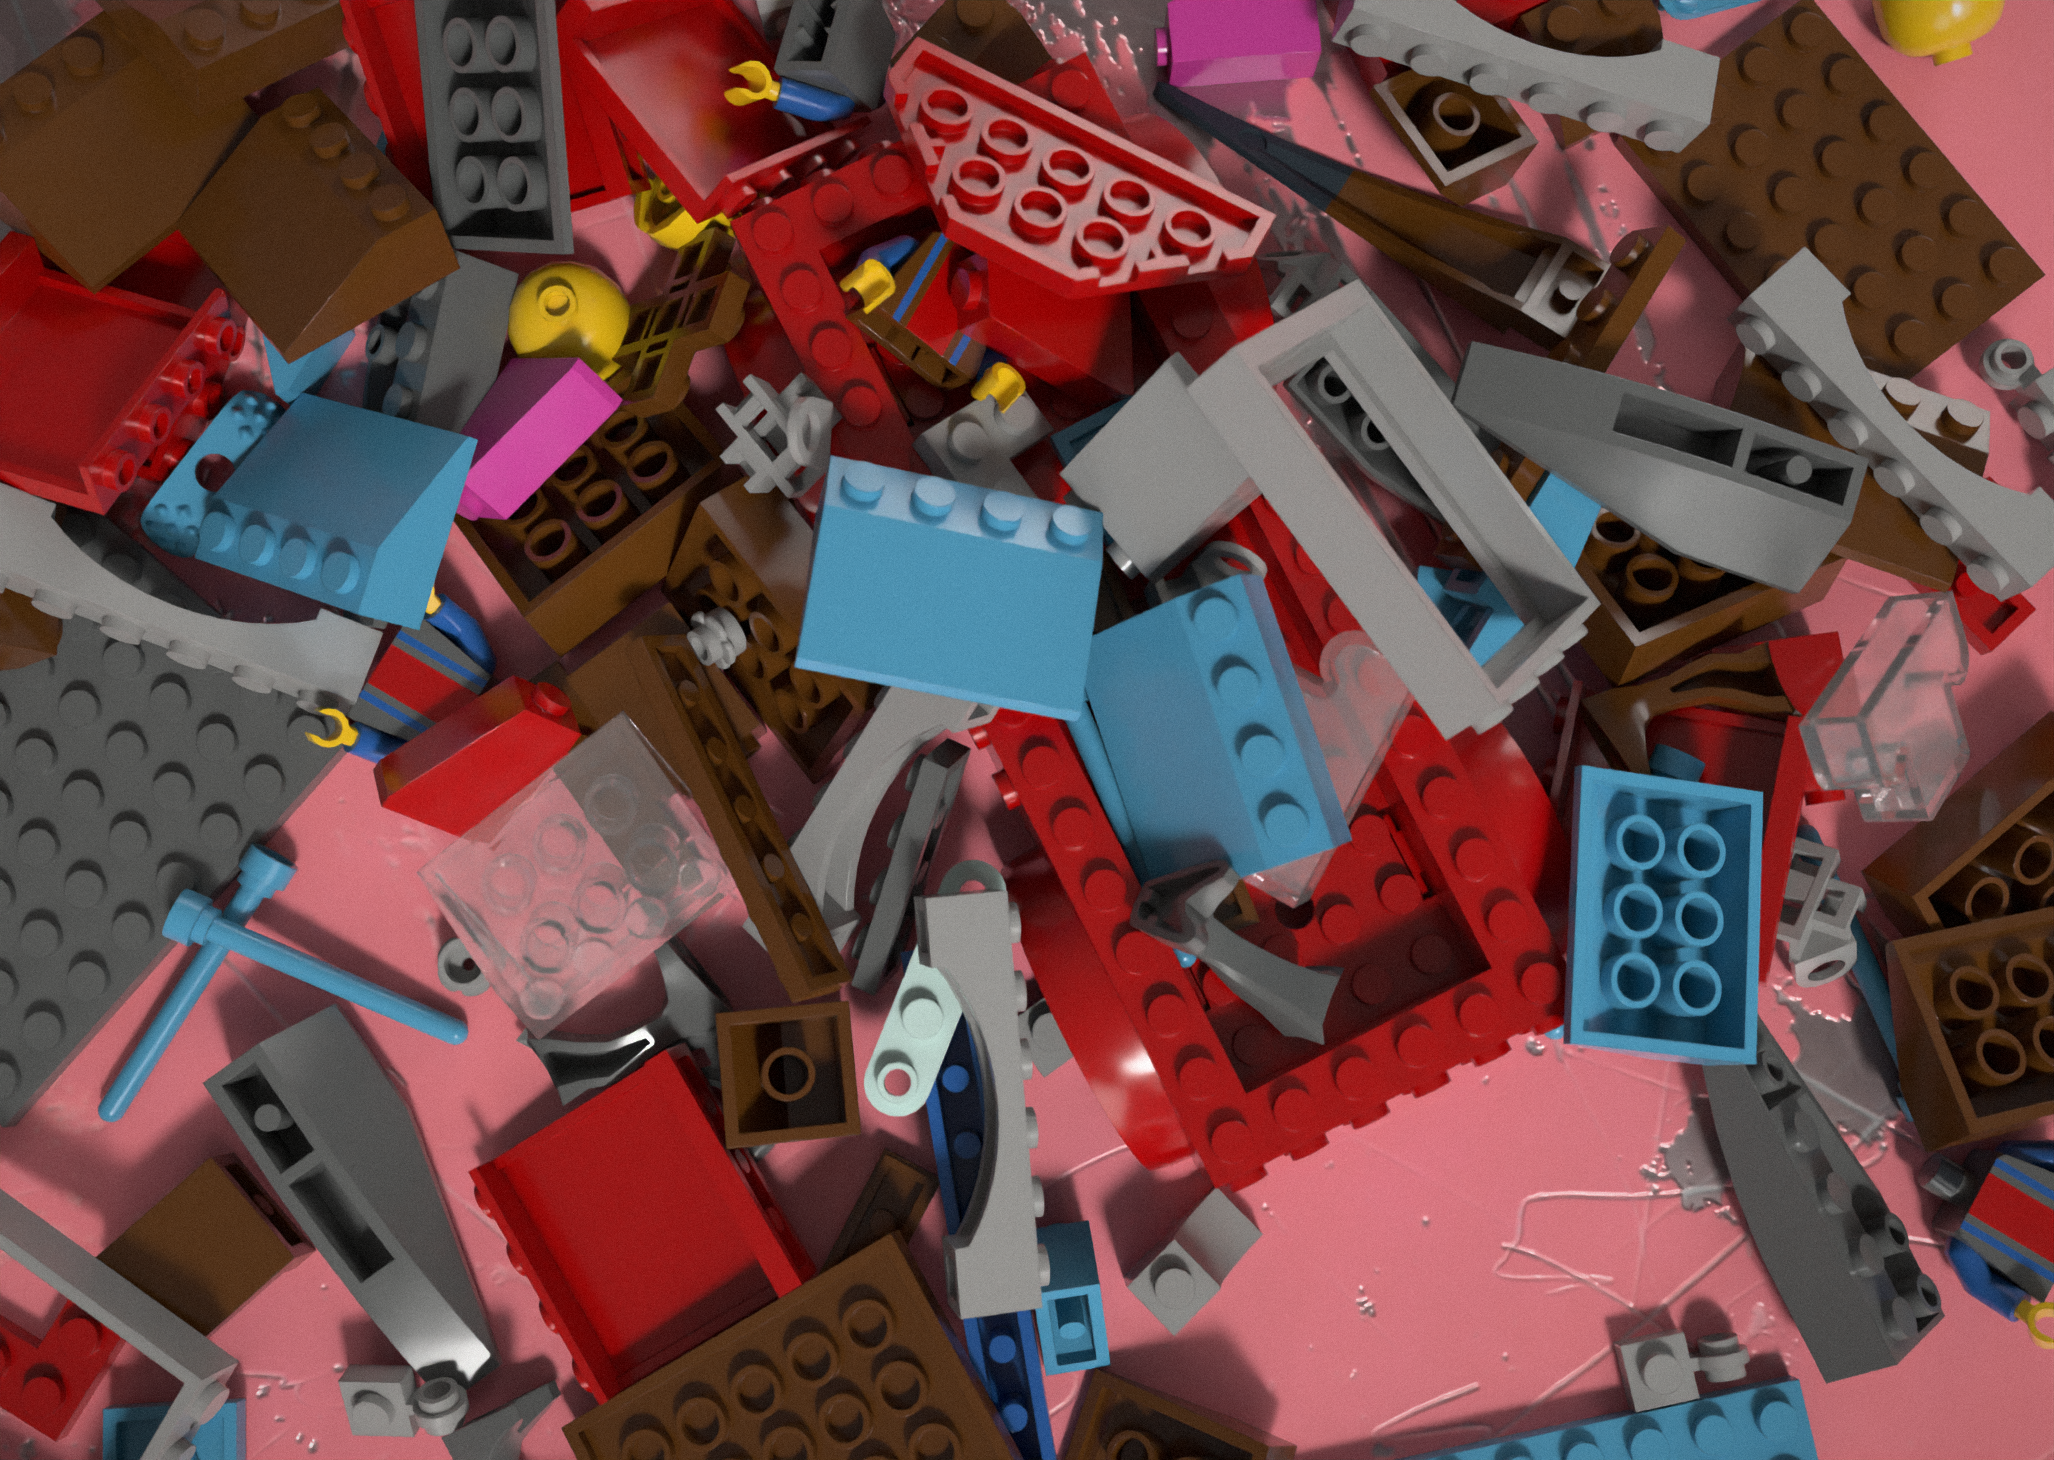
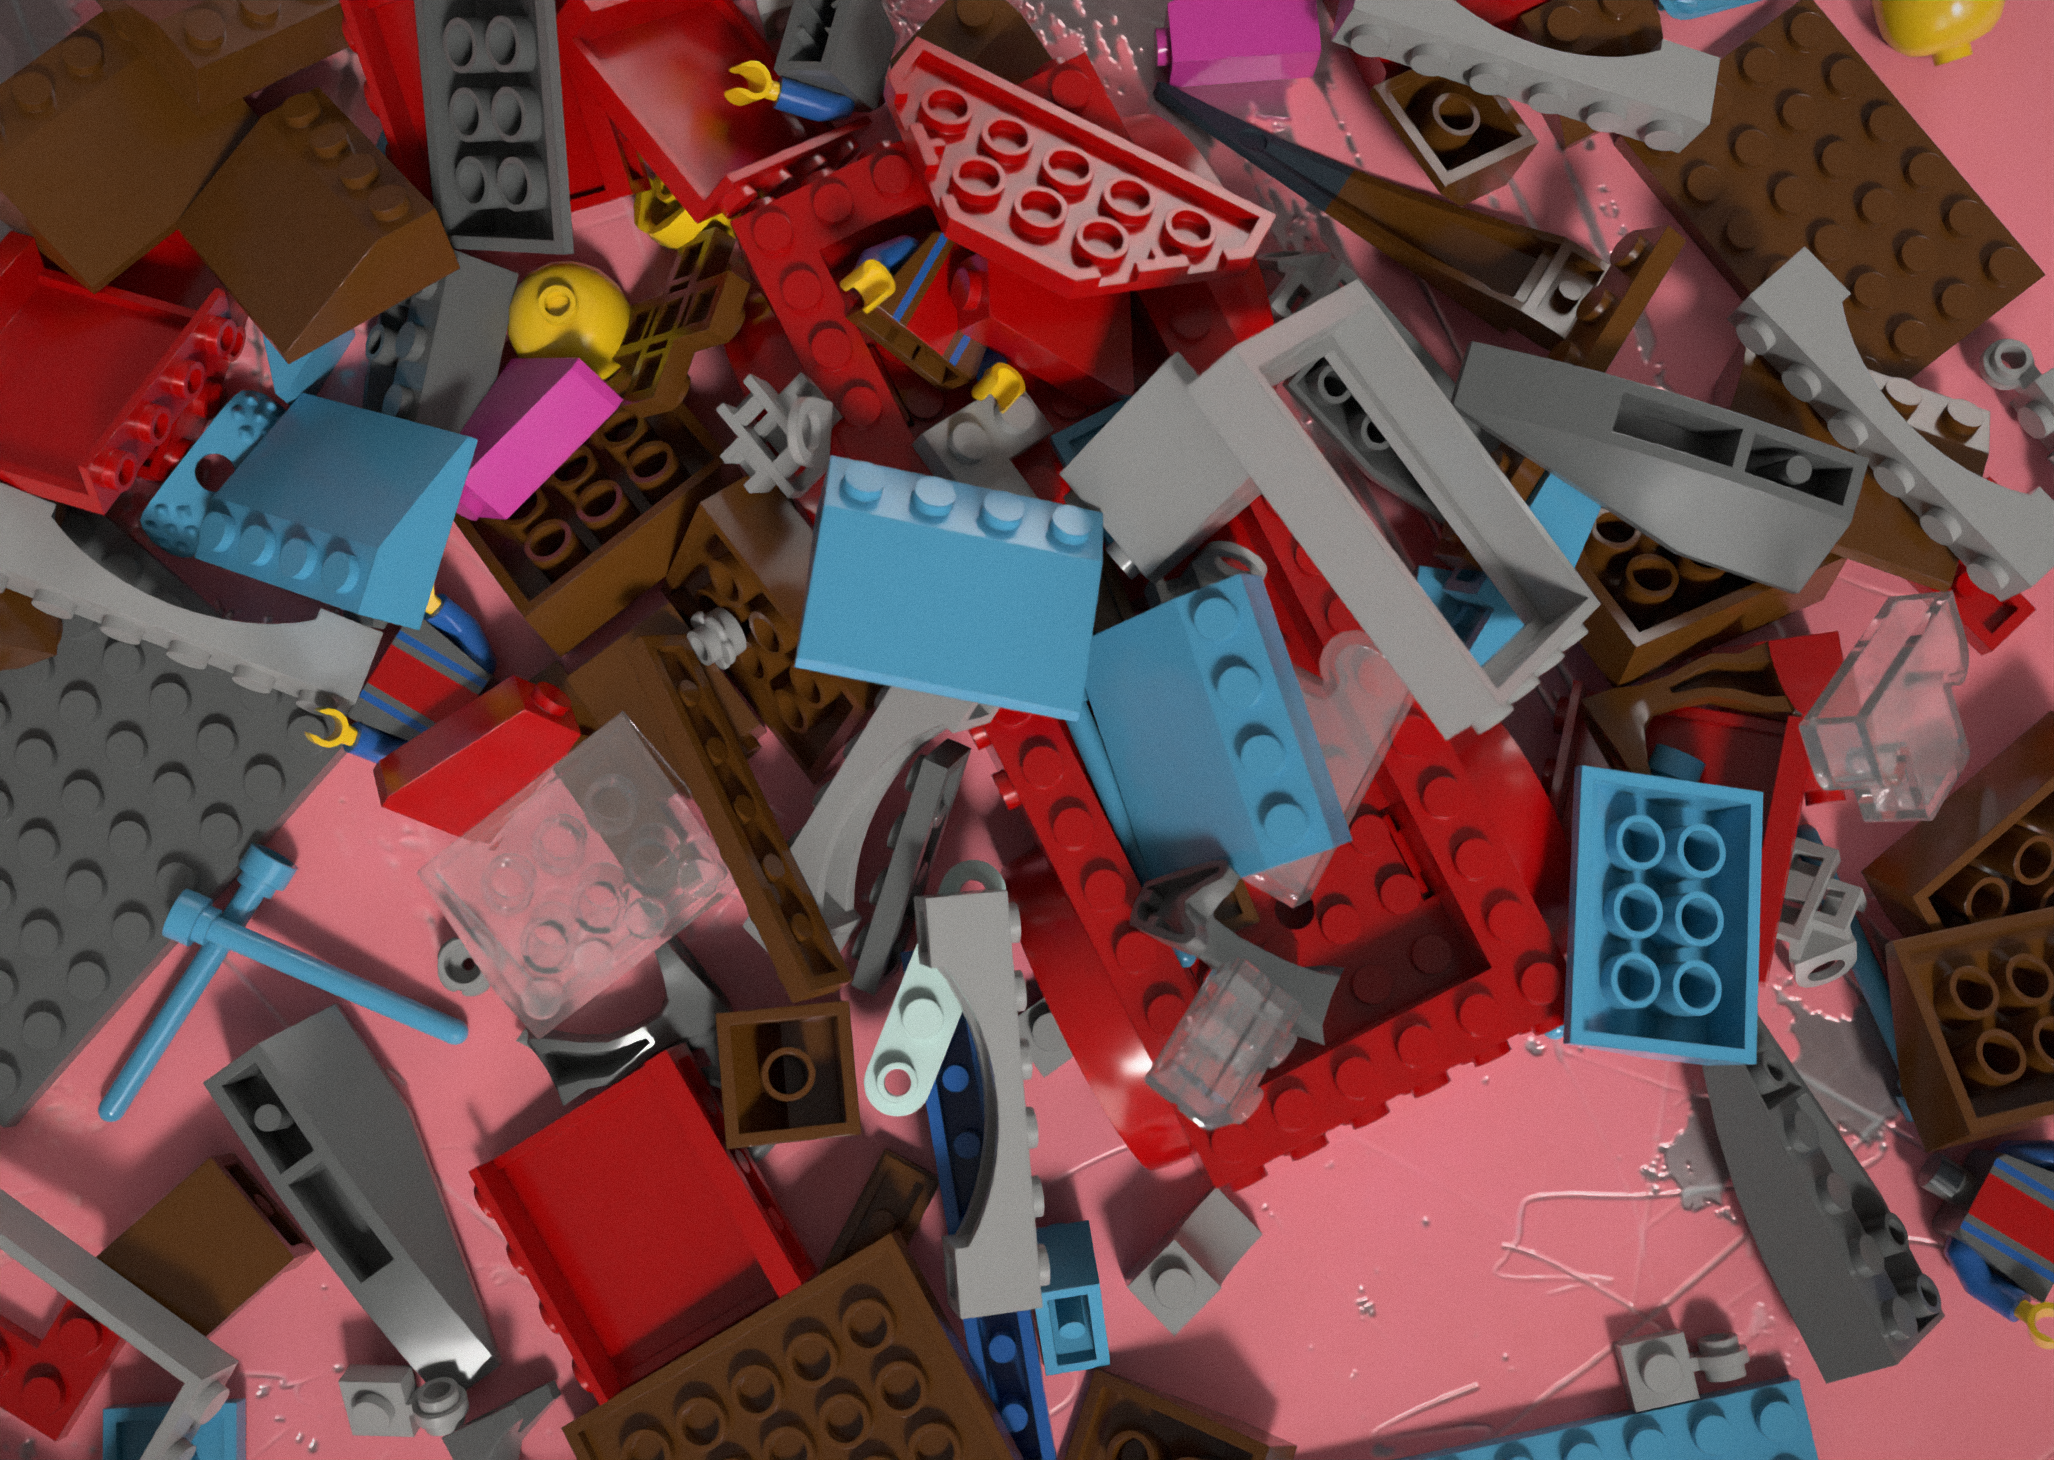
none -> clear brick [1144,957,1302,1131]

